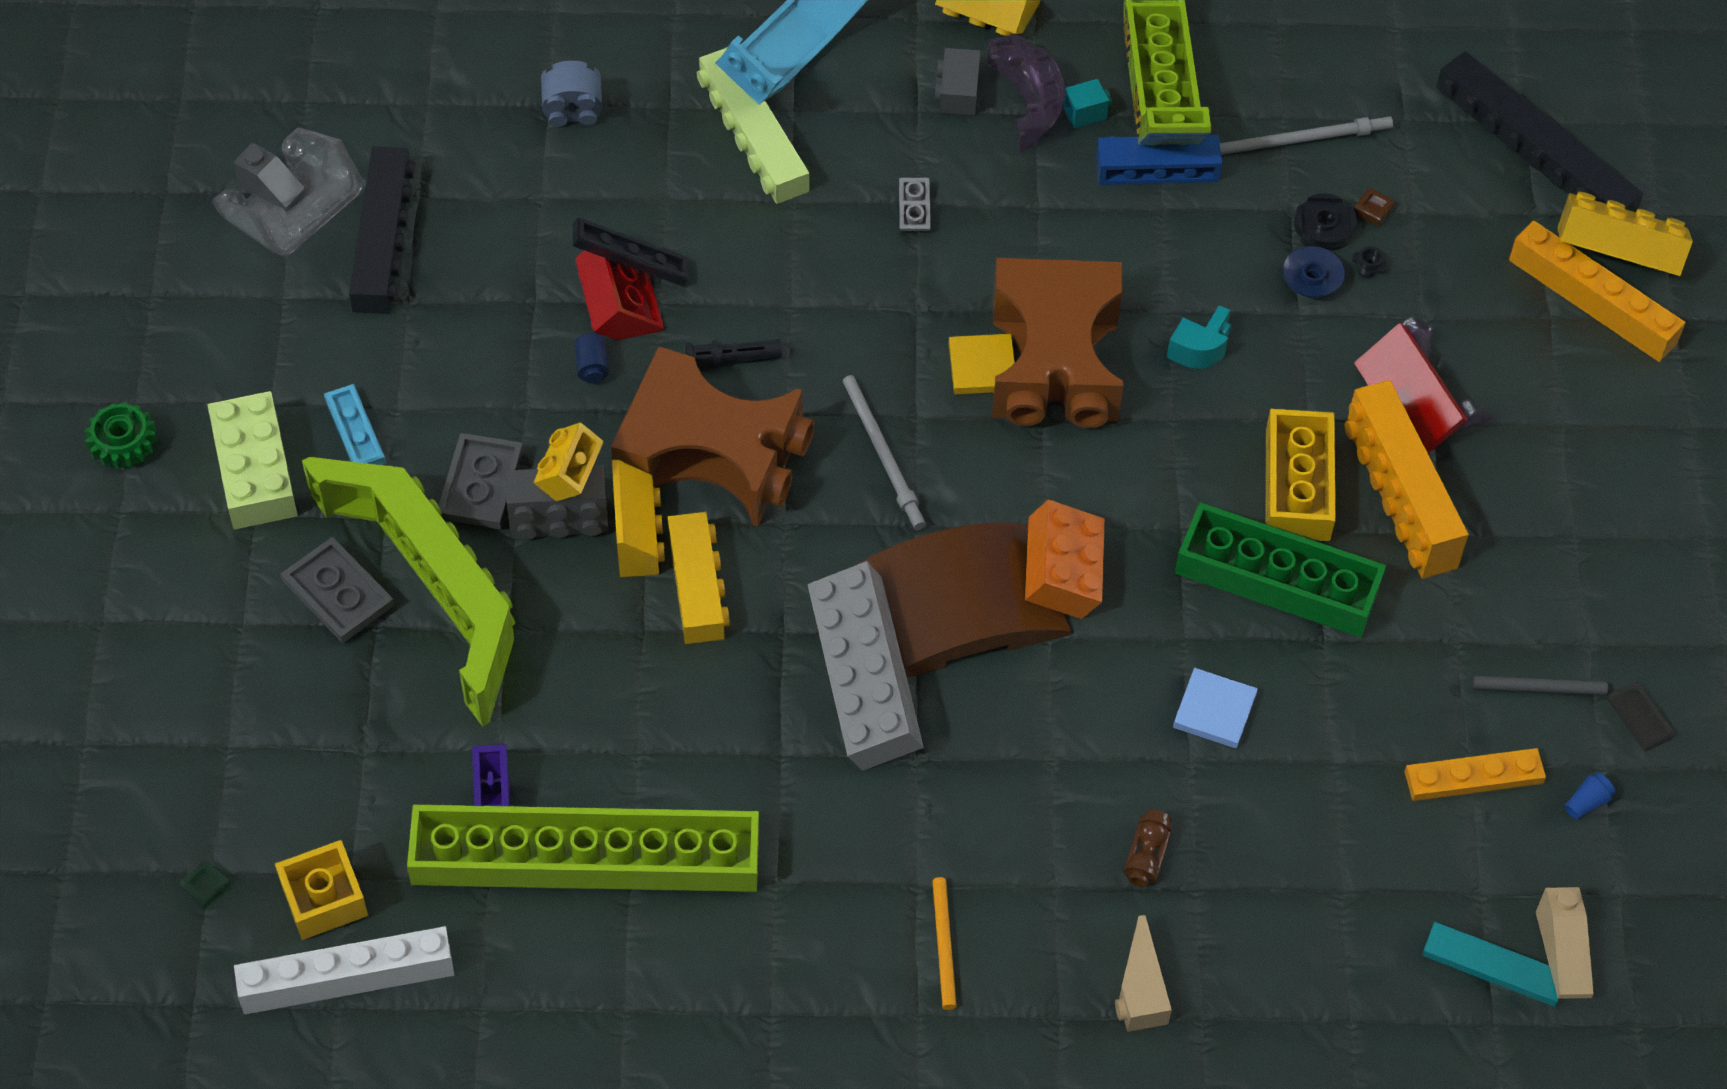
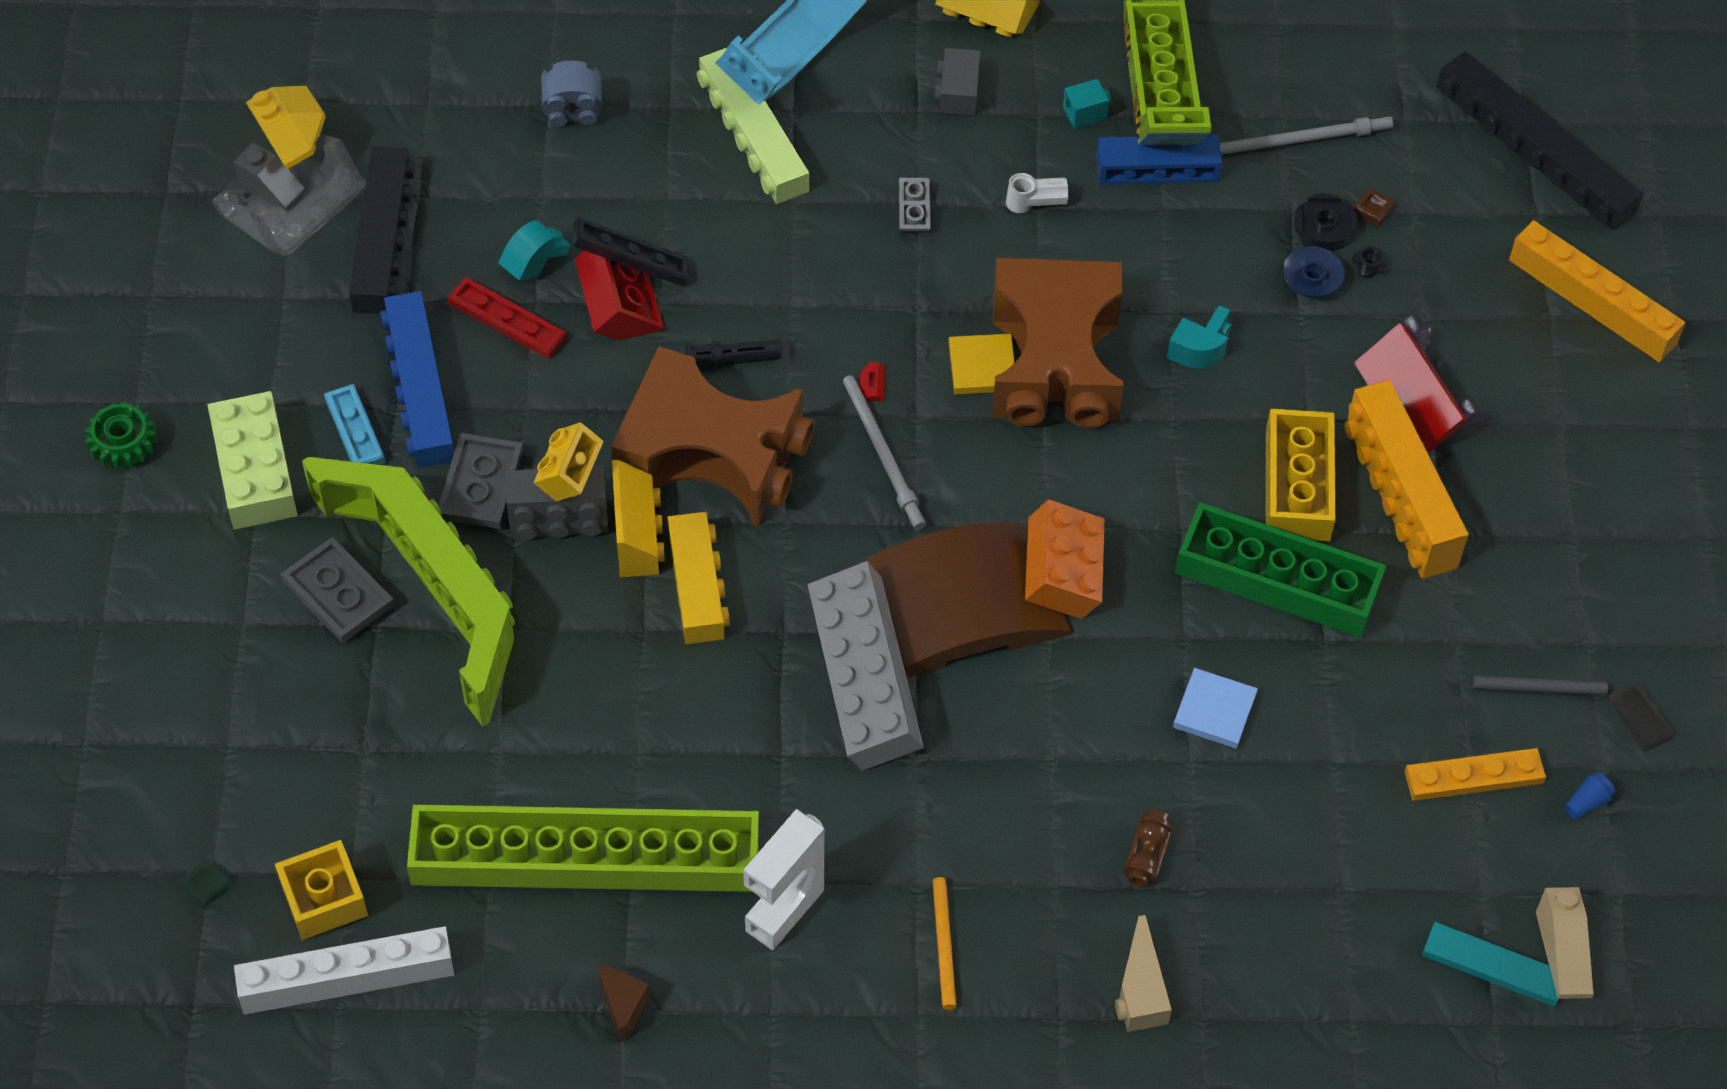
dark purple slope [472,744,510,806] -> none
dark blue brick [574,333,609,384] -> none
clear purple windscreen [986,34,1065,152] -> none
yellow brick [1557,192,1693,276] -> none
none -> yellow wedge [246,86,326,169]
none -> blue brick [380,291,454,468]
none -> red tile [447,277,567,360]
none -> teal brick [498,220,572,281]
none -> reddish brown slope [597,964,650,1042]
none -> white arch [743,809,825,950]
none -> red piece [859,362,885,401]
none -> white piece [1006,173,1068,213]

